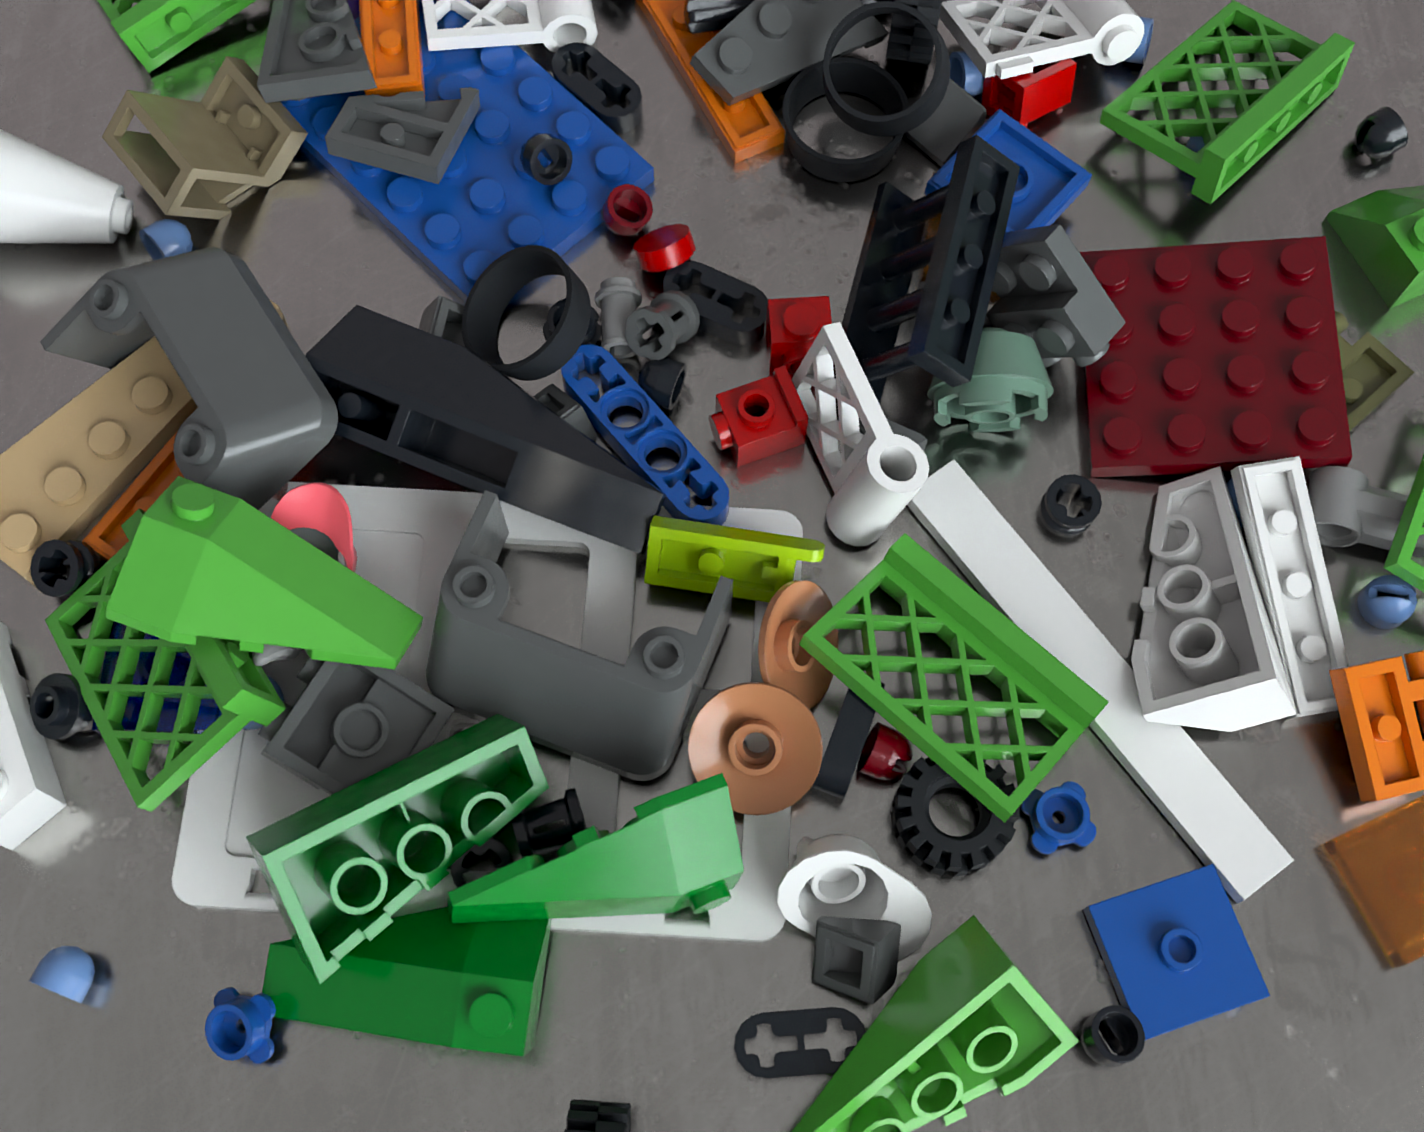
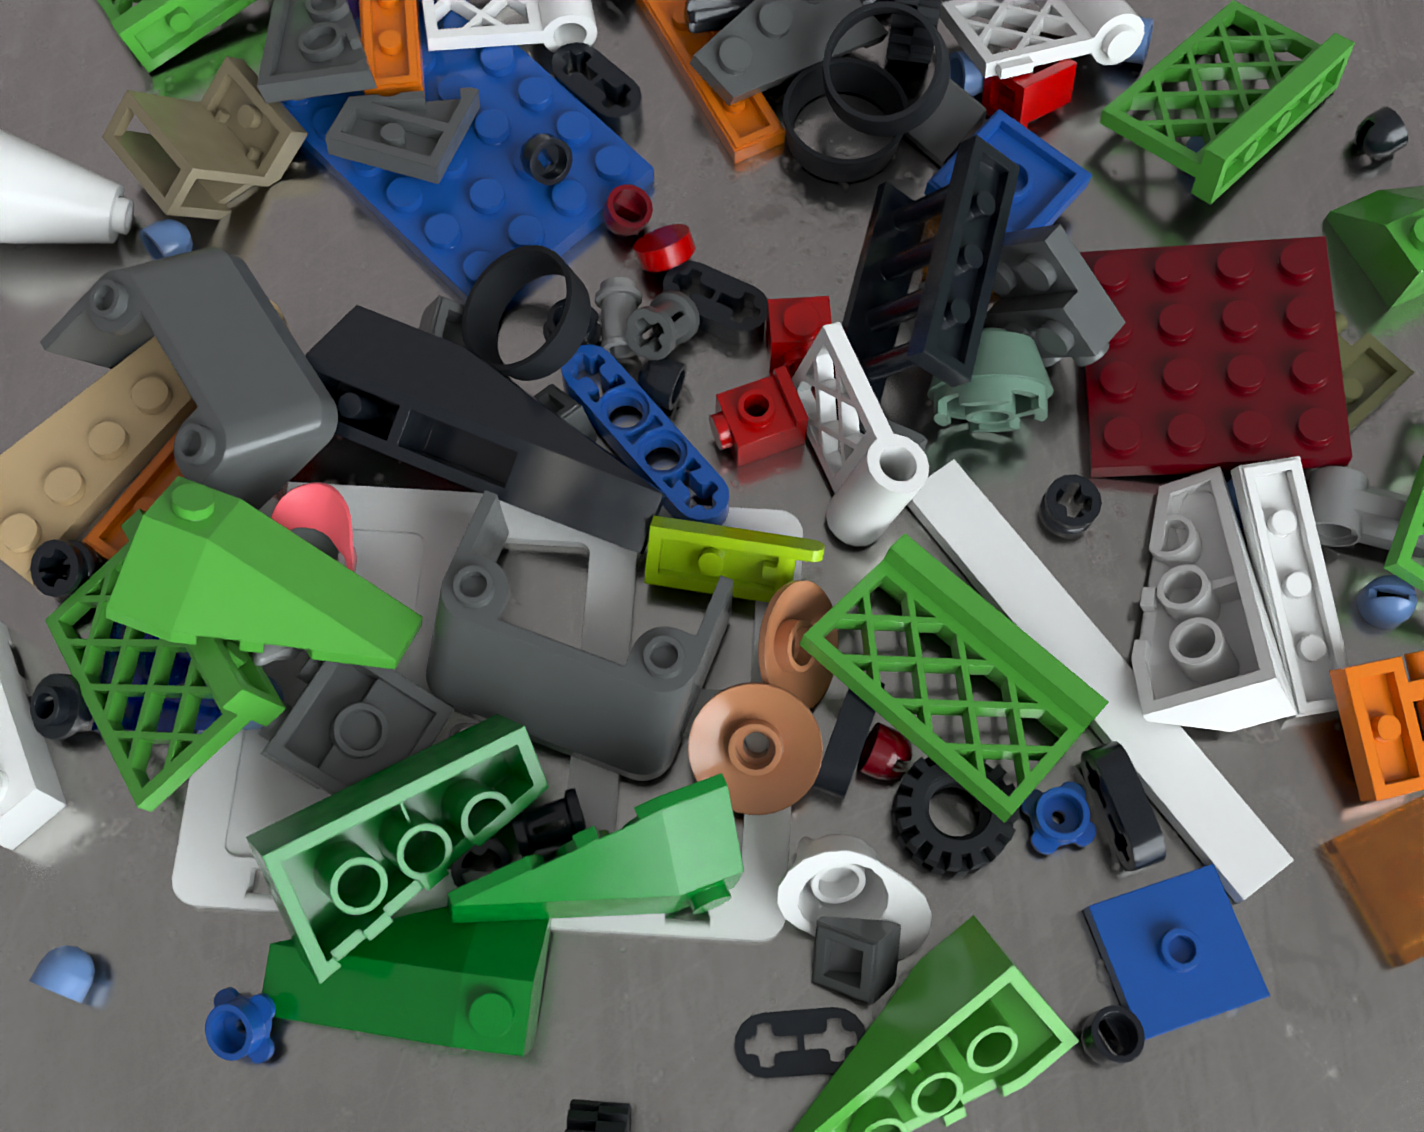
none -> black beam [1081,741,1166,872]

